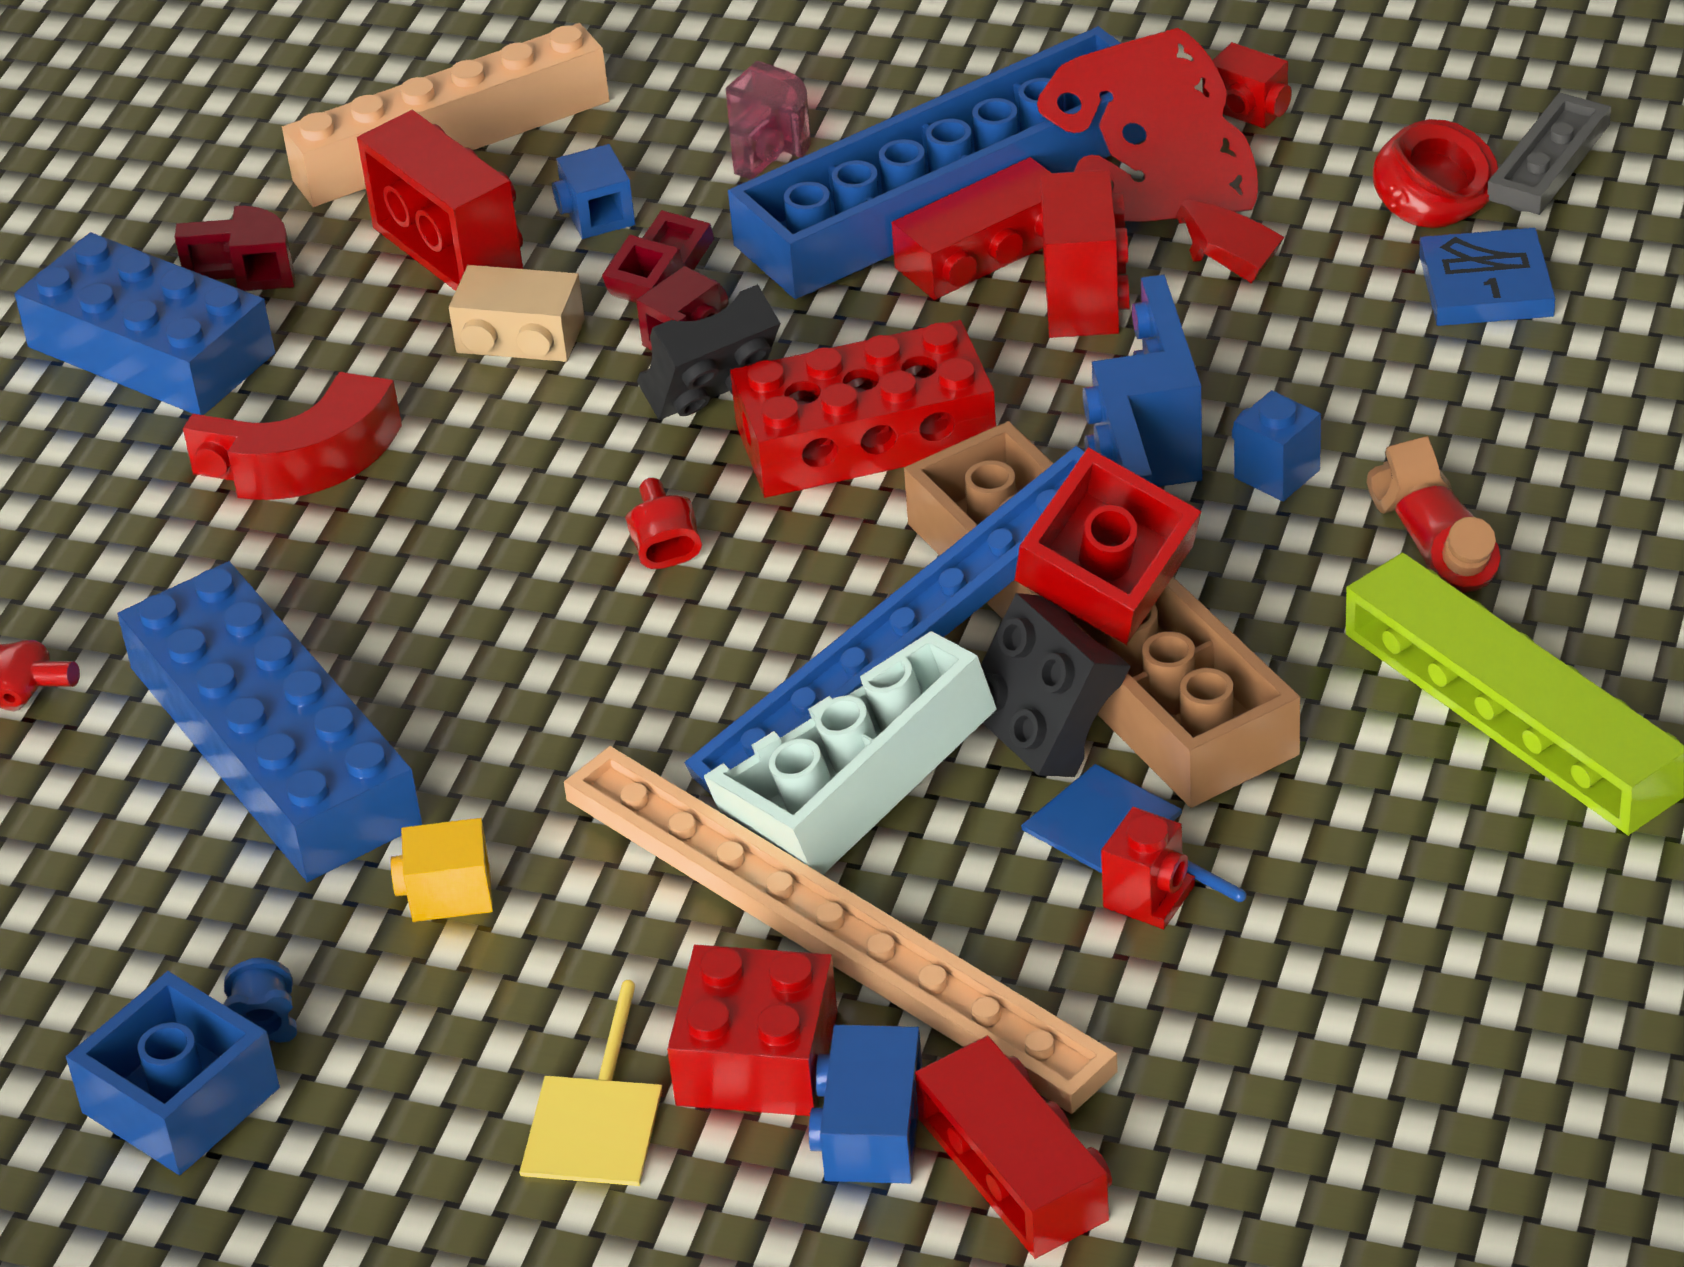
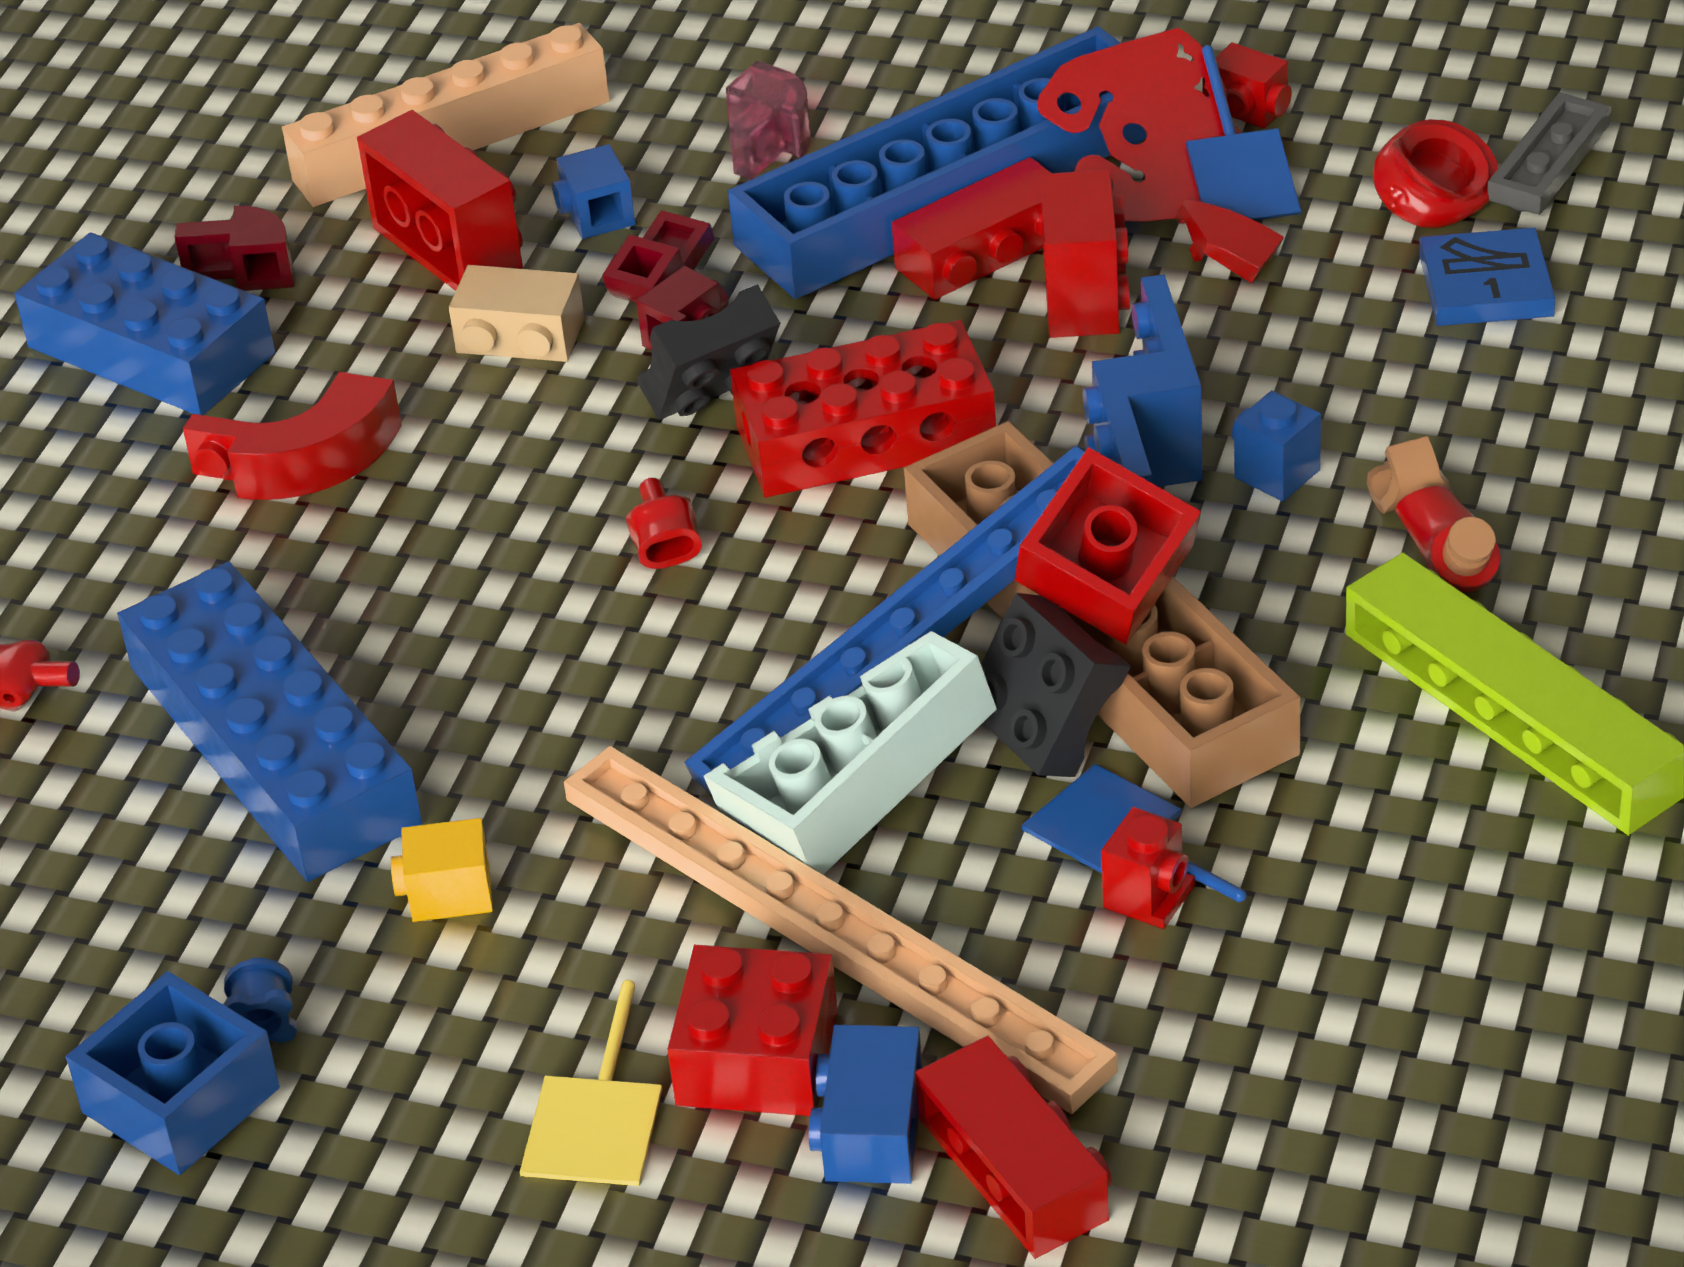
none -> blue piece [1185,45,1301,221]

